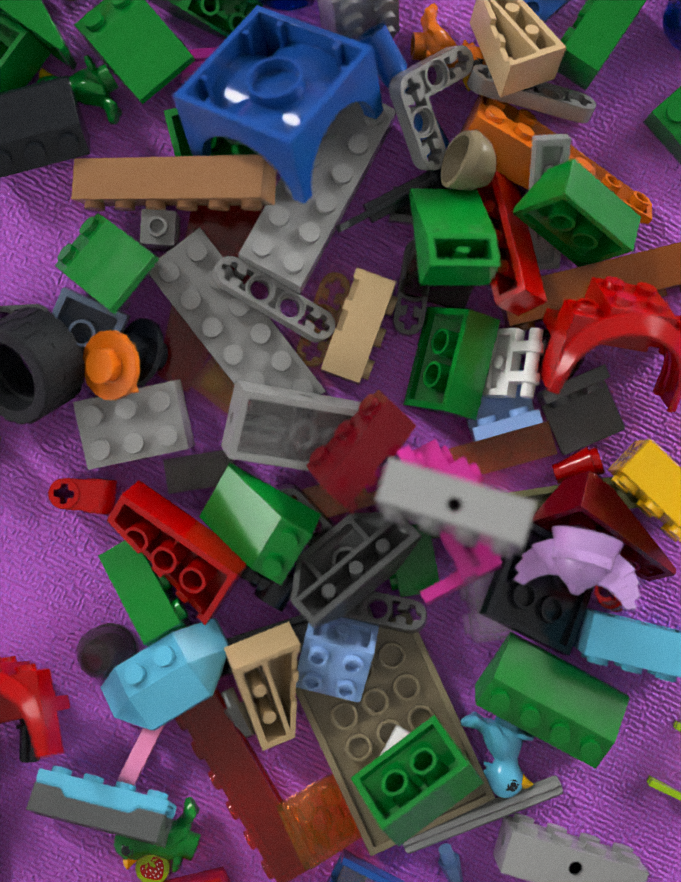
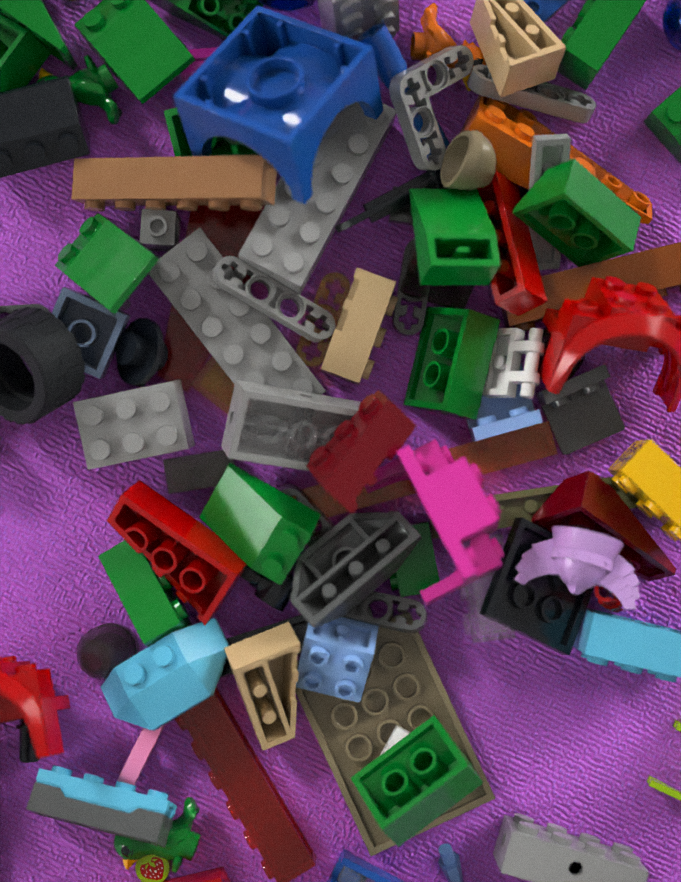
red piece [48,478,117,514] -> none
orange piece [82,330,140,400] -> none
dark grey bar [221,687,255,738] -> none
clear orange plate [276,773,362,870] -> none
light grey brick [375,457,536,558] -> none
light grey axle [403,775,563,854] -> none
medium azure animal [460,711,535,798] -> none
green slope [475,631,630,769] -> none
red cone [552,447,605,484] -> none

